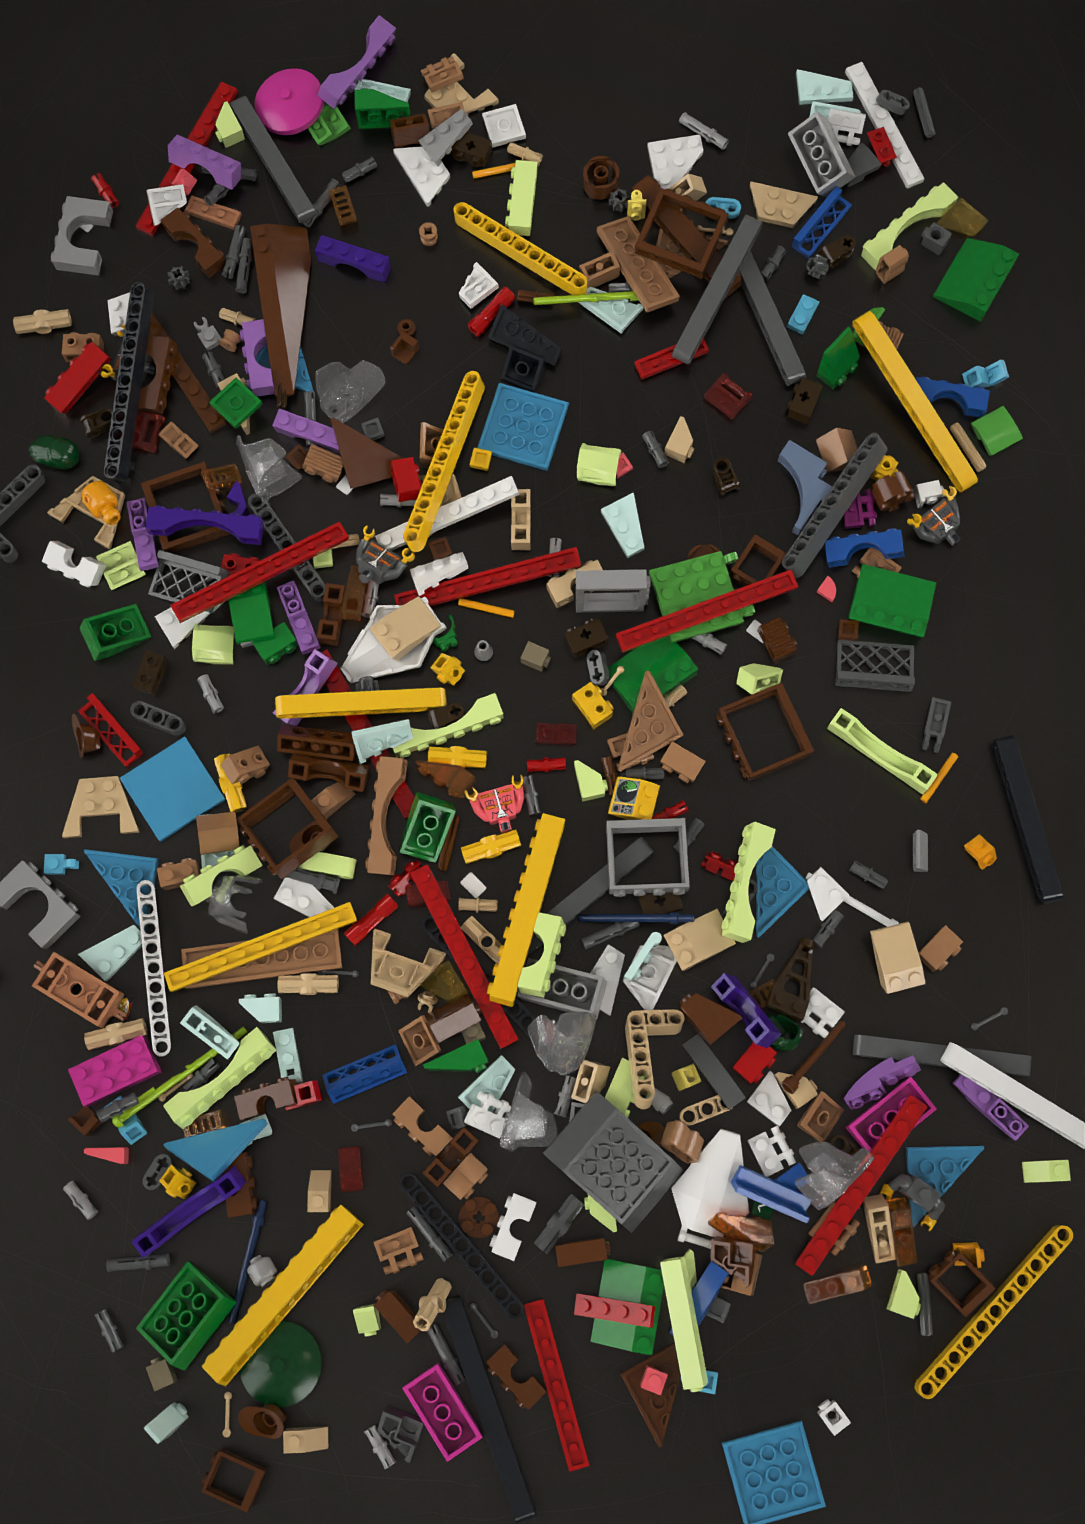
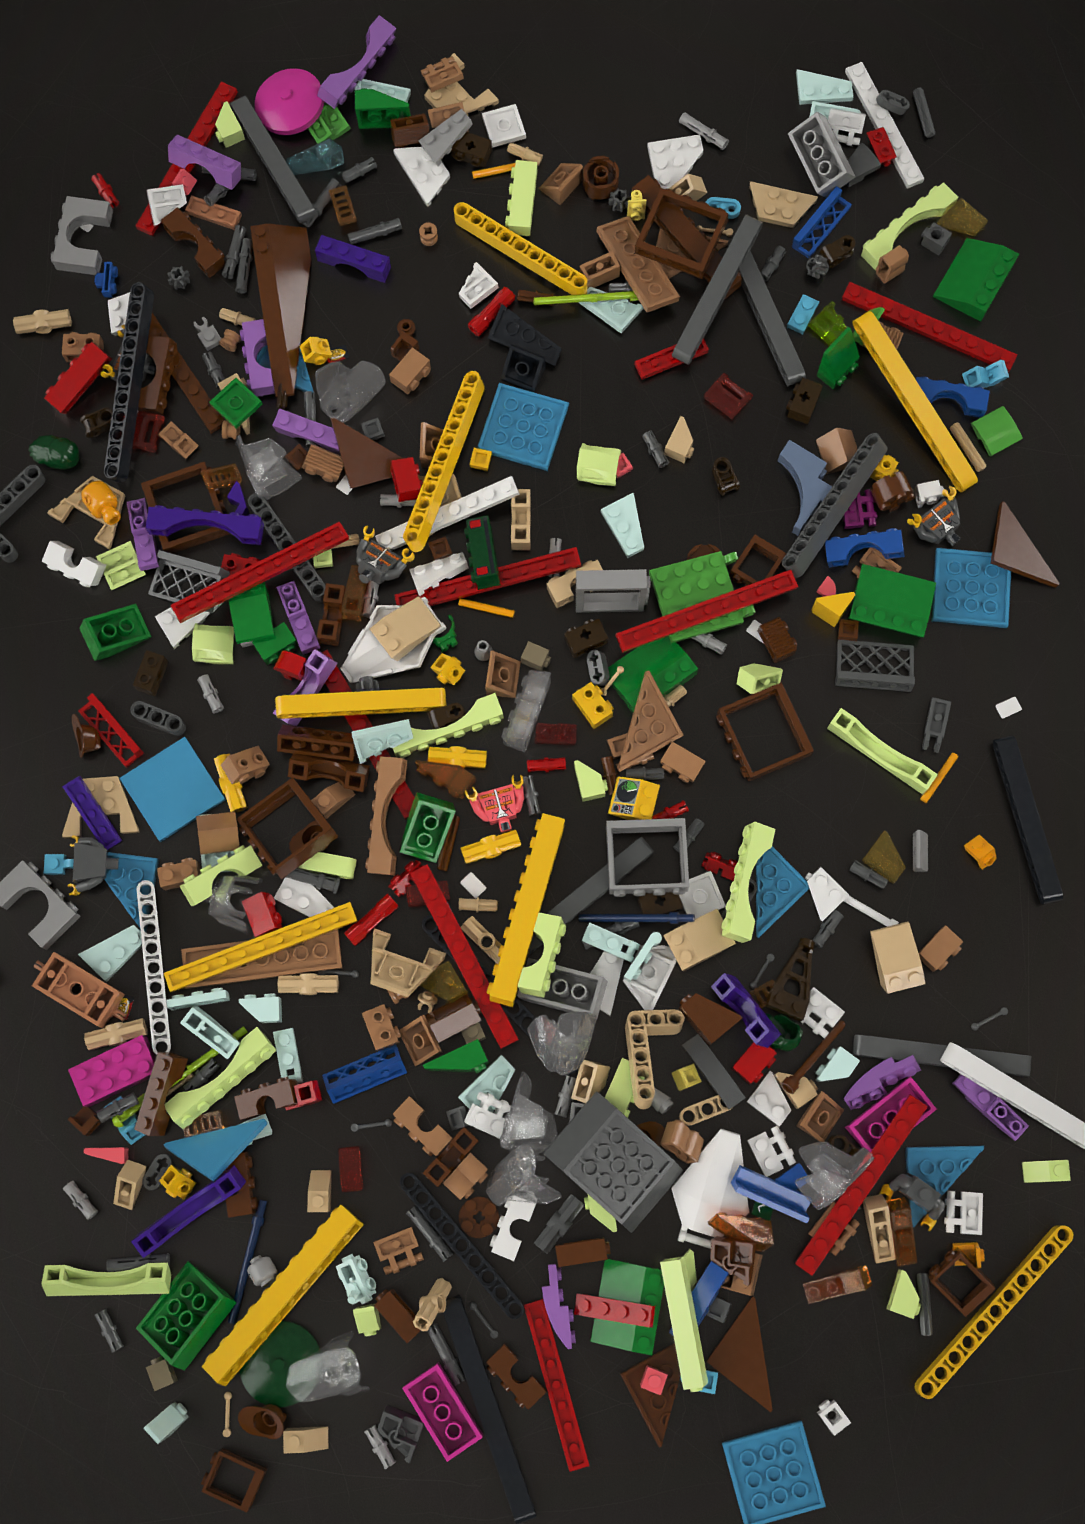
none -> yellowish green arch [41,1263,172,1296]
none -> dark purple tile [62,776,123,850]
none -> dark grey torso [68,835,119,896]
none -> blue piece [94,262,118,298]
none -> tan slope [113,1160,146,1210]
none -> reddish brown arch [134,1052,188,1136]
none -> light aqua plate [166,988,230,1010]
none -> medium nougat wheel [222,420,240,440]
none -> brick [242,892,283,937]
none -> red brick [274,651,307,681]
none -> clear light blue slope [286,138,344,175]
none -> clear piece [286,1331,370,1403]
none -> yellow brick [300,337,332,365]
none -> sticker [327,345,350,364]
none -> light aqua brick [336,1254,376,1305]
none -> dark grey pin [347,218,402,245]
none -> medium nougat brick [362,1004,401,1051]
none -> medium nougat brick [389,347,431,394]
none -> dark green brick [464,515,501,590]
none -> medium nougat slope [485,651,521,698]
none -> clear piece [486,1140,562,1206]
none -> clear slope [501,670,551,752]
none -> medium nougat slope [539,163,583,205]
none -> medium lavender slope [542,1263,576,1349]
none -> light aqua plate [582,923,640,963]
none -> white plate [679,871,726,919]
none -> reddish brown tile [706,1296,773,1412]
none -> clear neon green slope [808,301,847,346]
none -> yellow slope [812,592,855,628]
none -> light aqua slope [815,1046,860,1082]
none -> red plate [842,282,1018,373]
none -> clear yellow wing [862,830,906,884]
none -> dark azure tile [931,548,1011,628]
none -> white plate [944,1191,983,1235]
none -> tile [991,501,1059,588]
none -> white sticker [995,697,1022,719]

